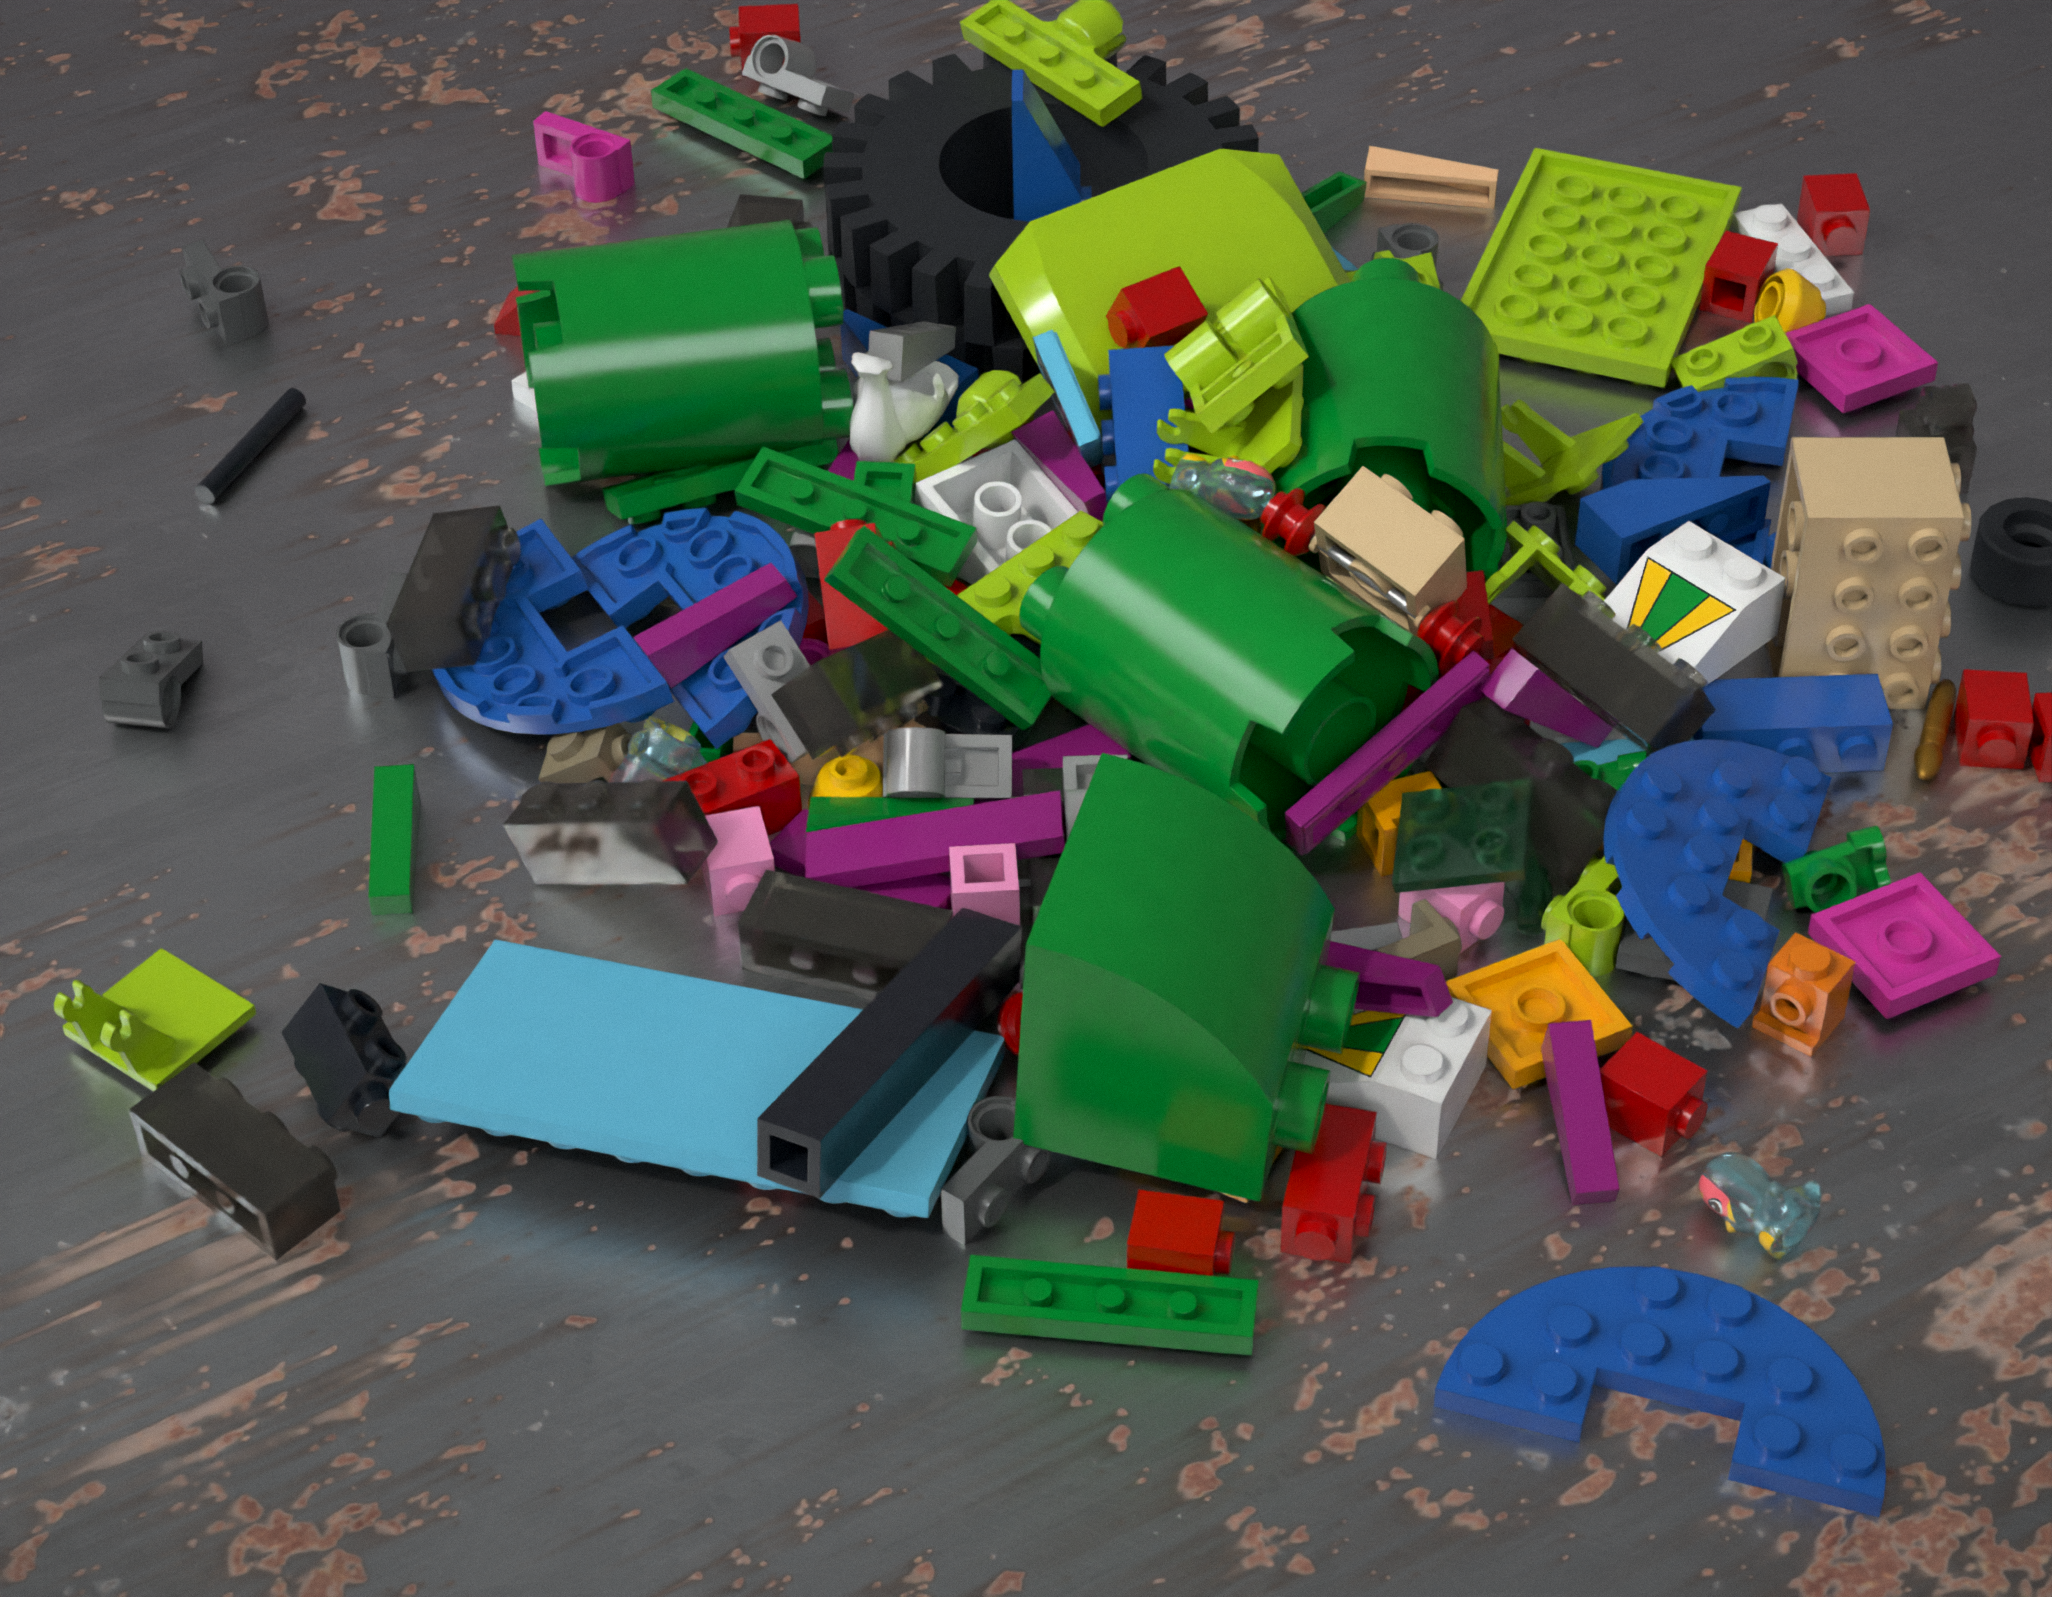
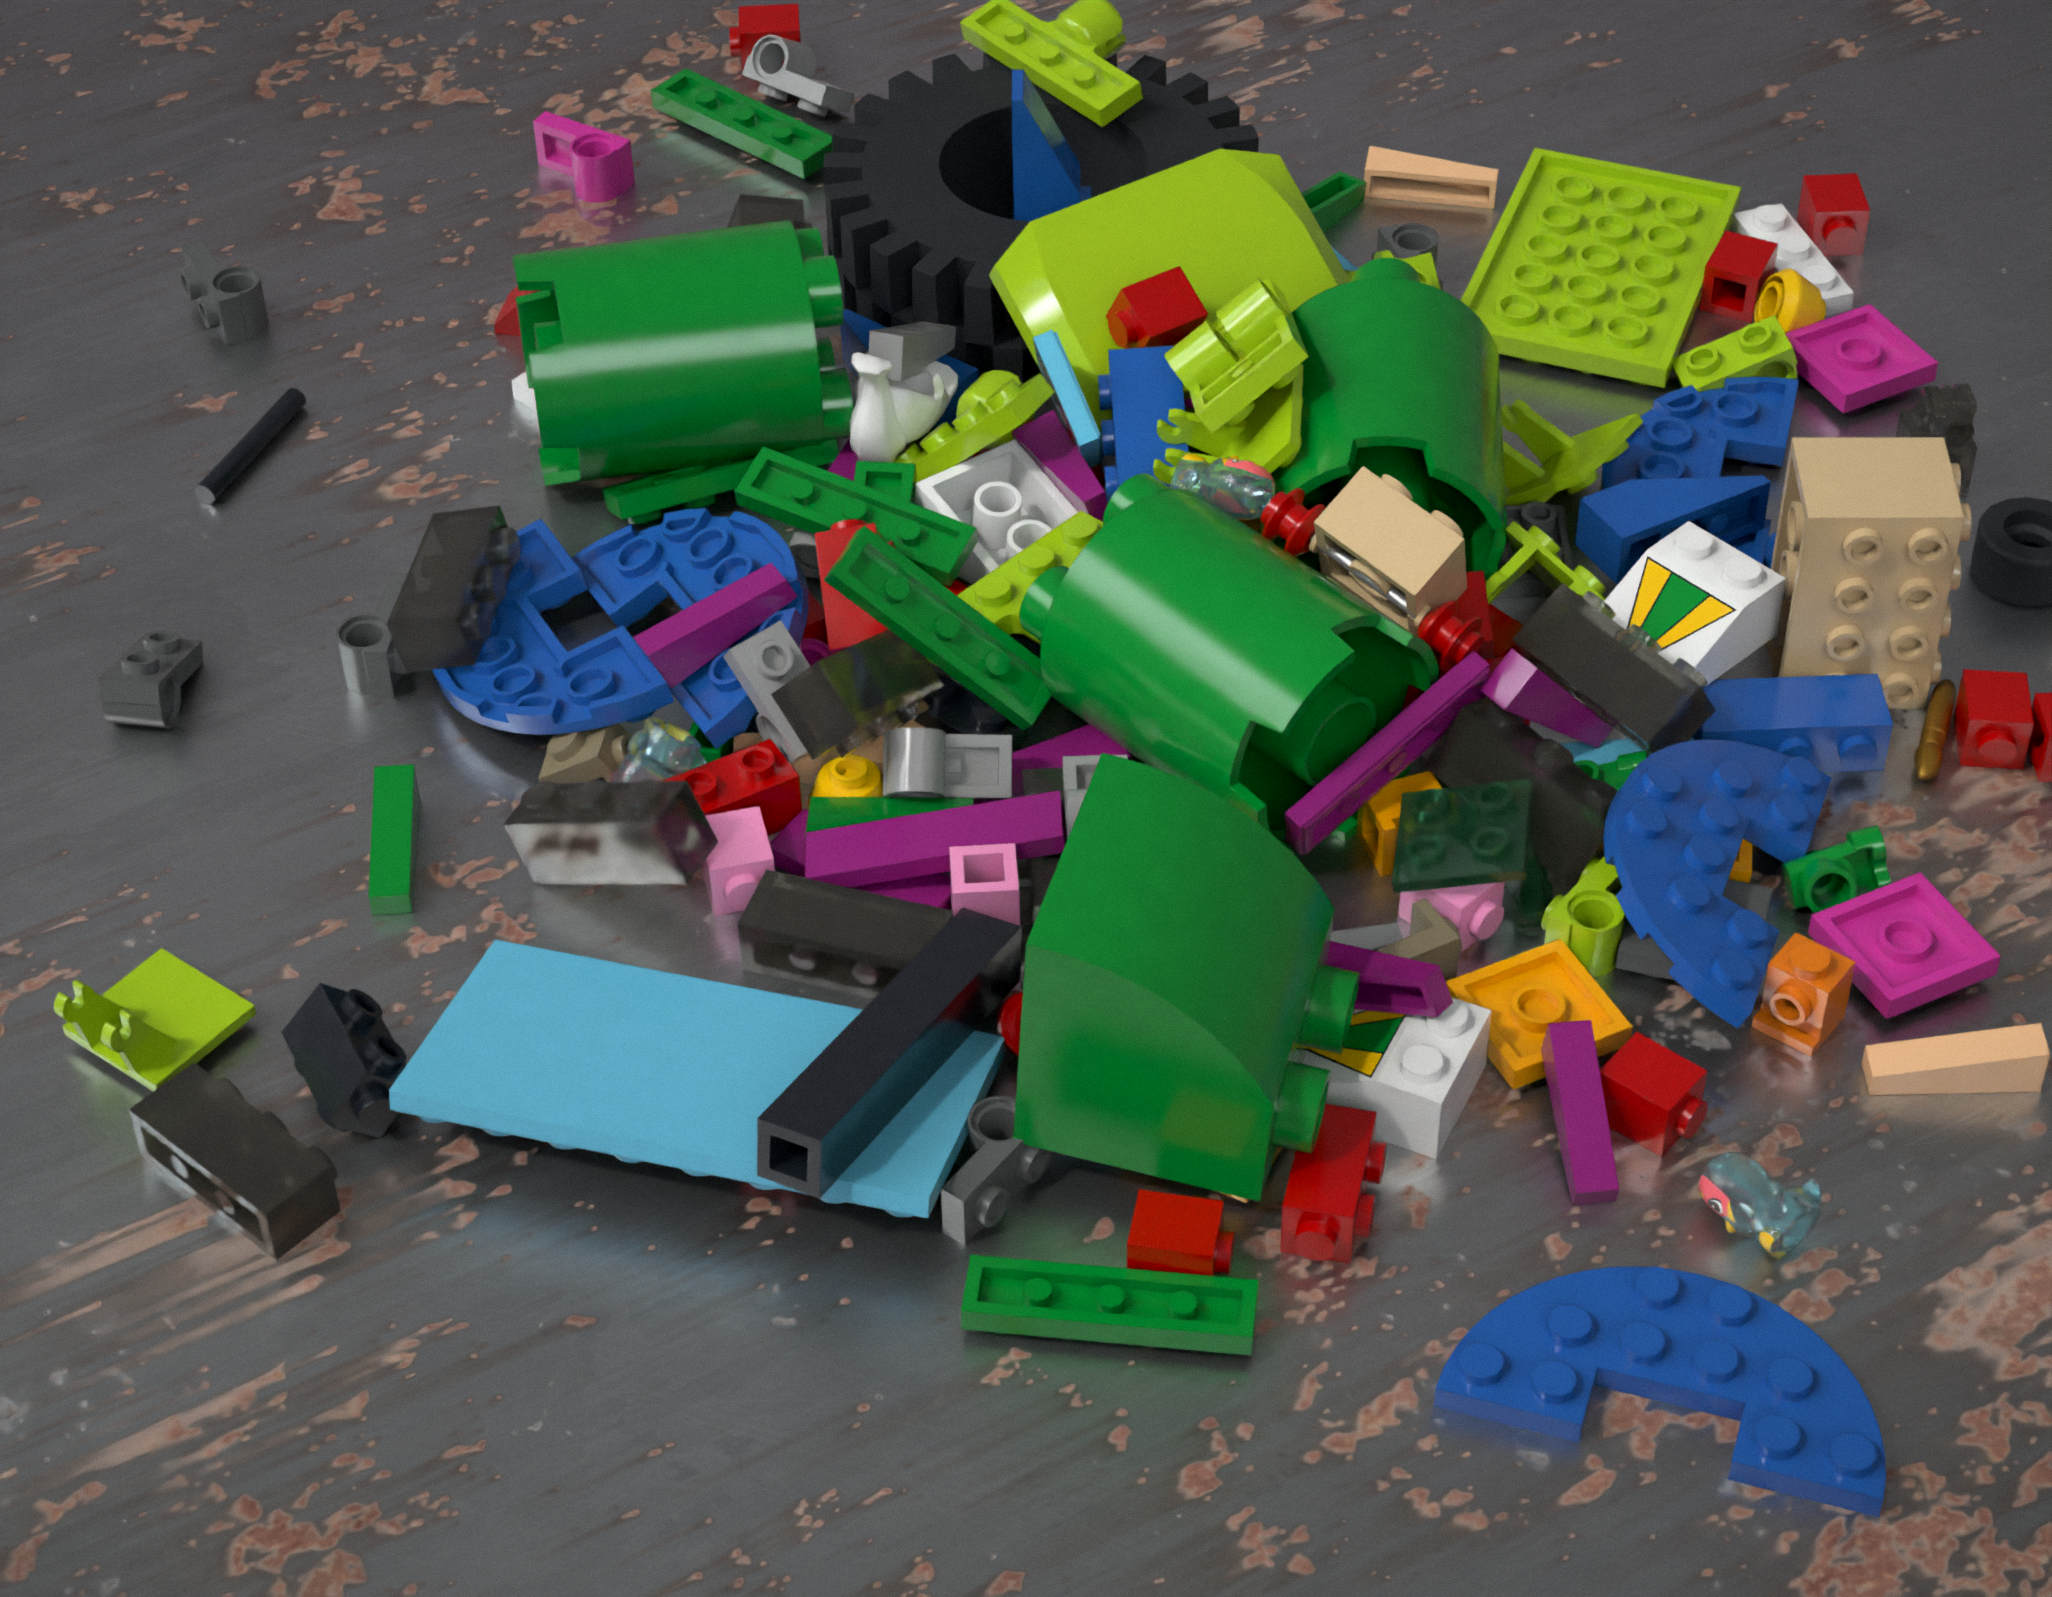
none -> light nougat piece [1862,1023,2050,1095]

